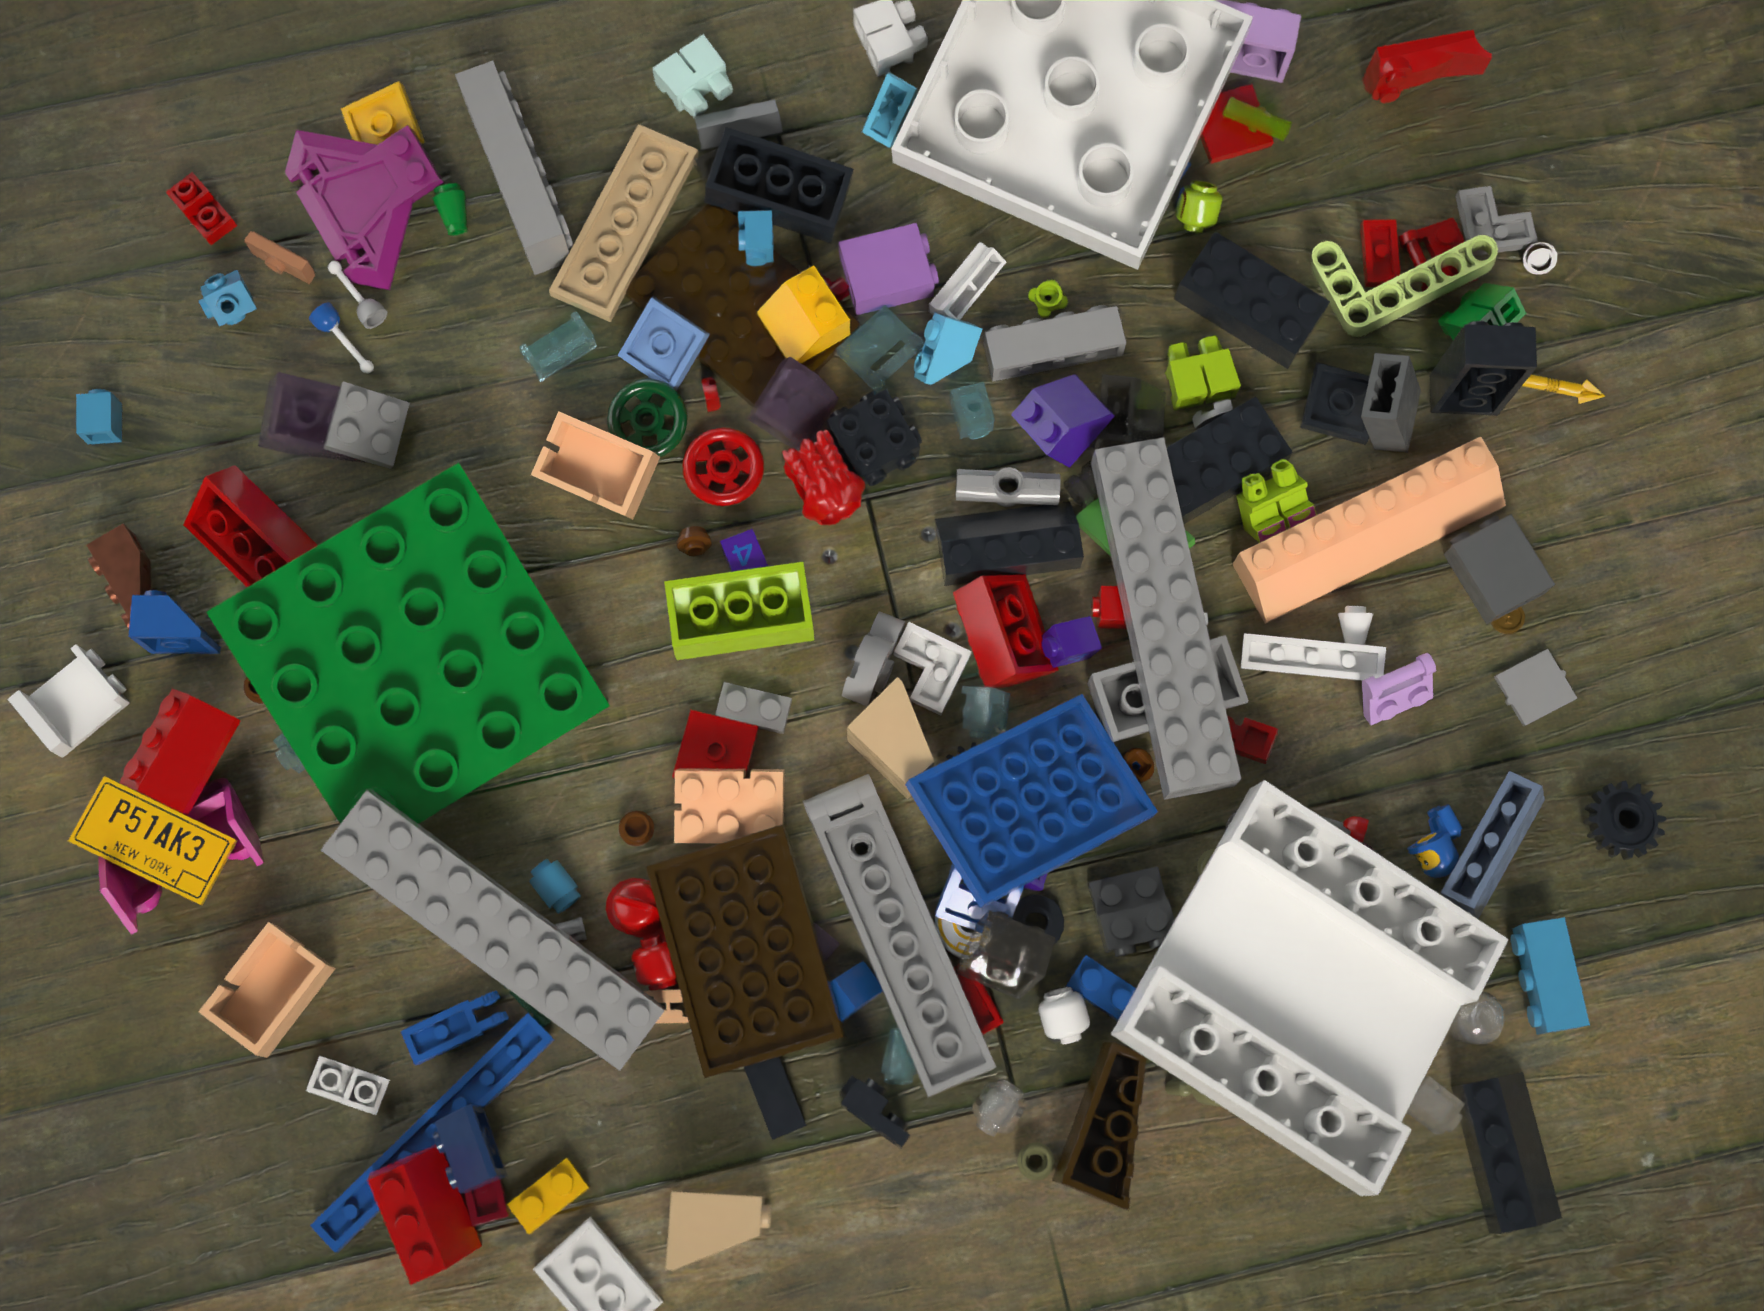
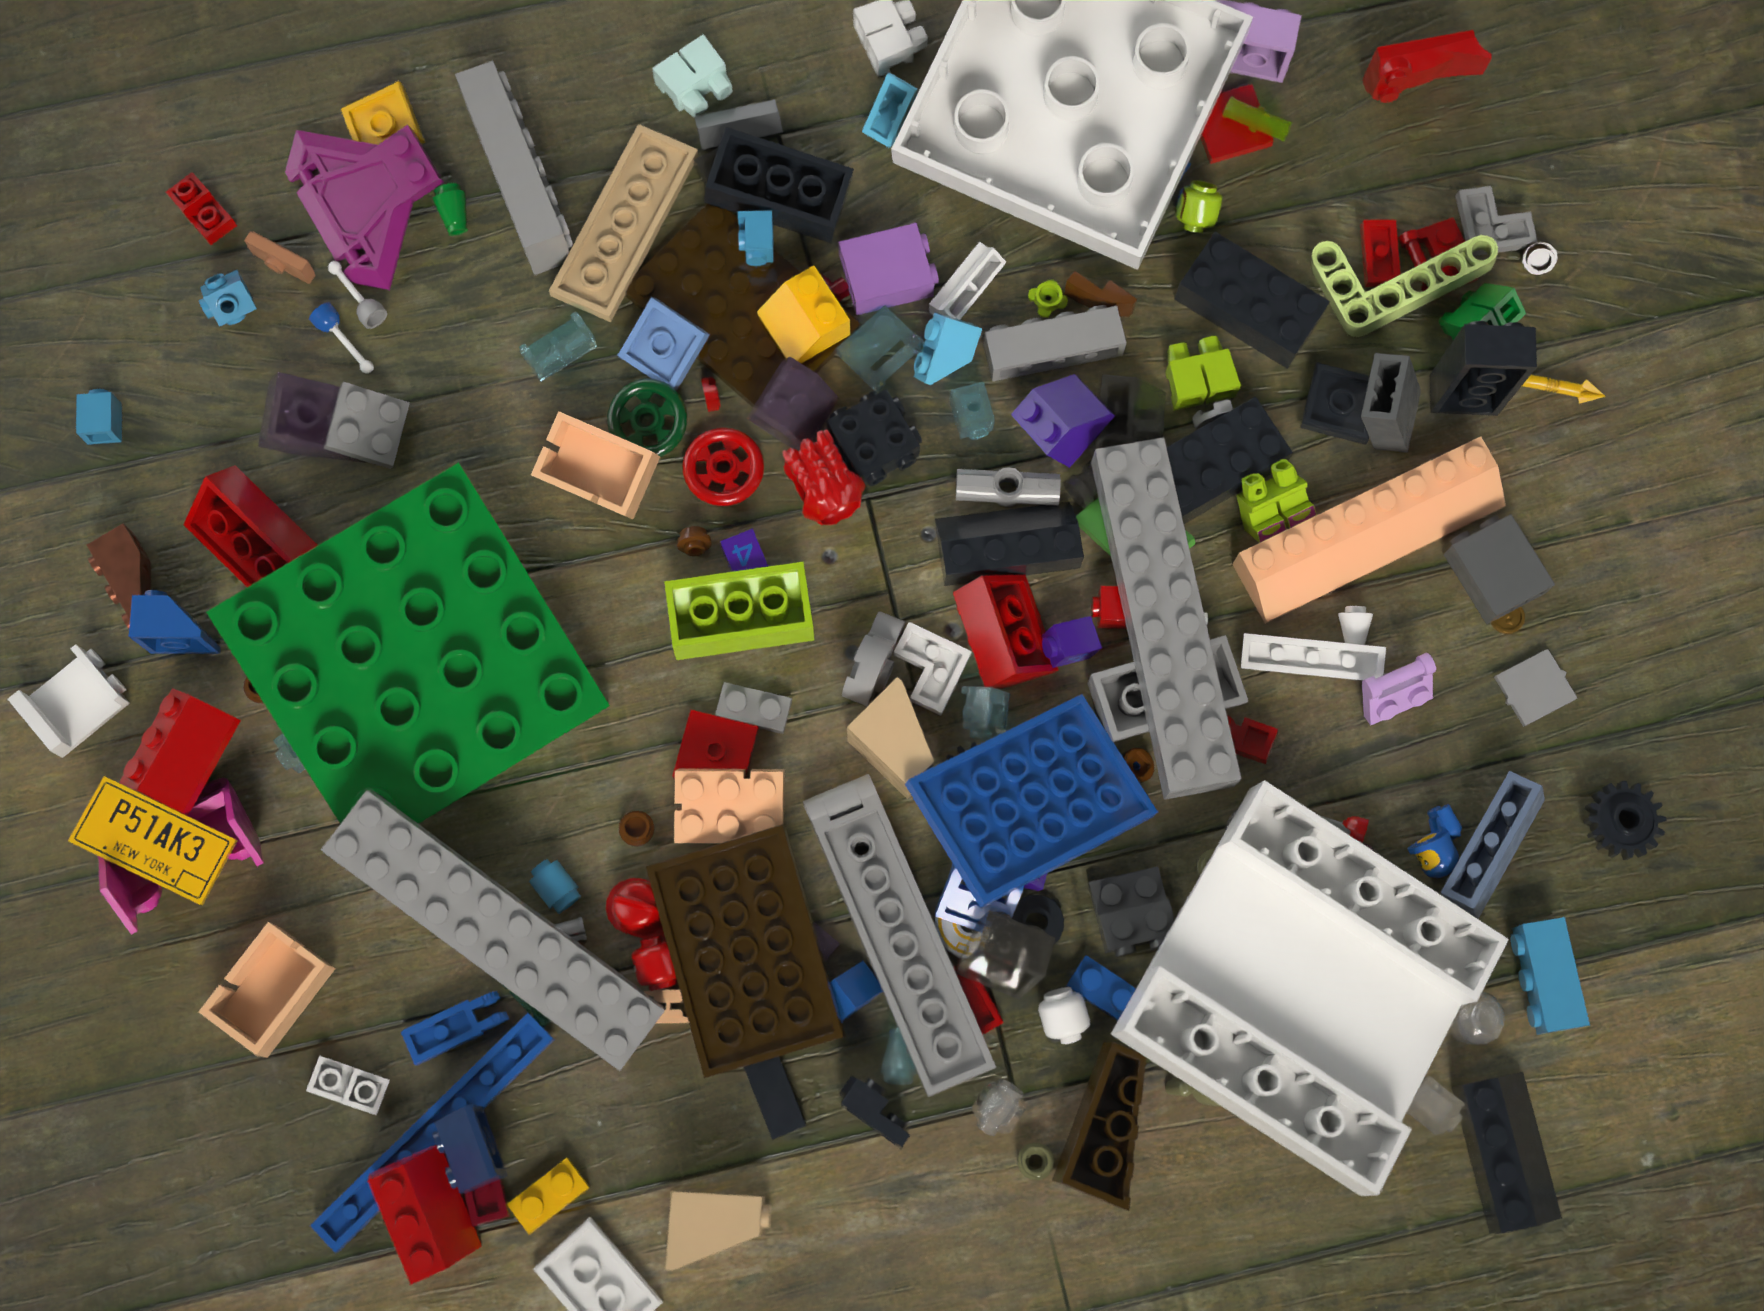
none -> reddish brown slope [1064,271,1137,317]

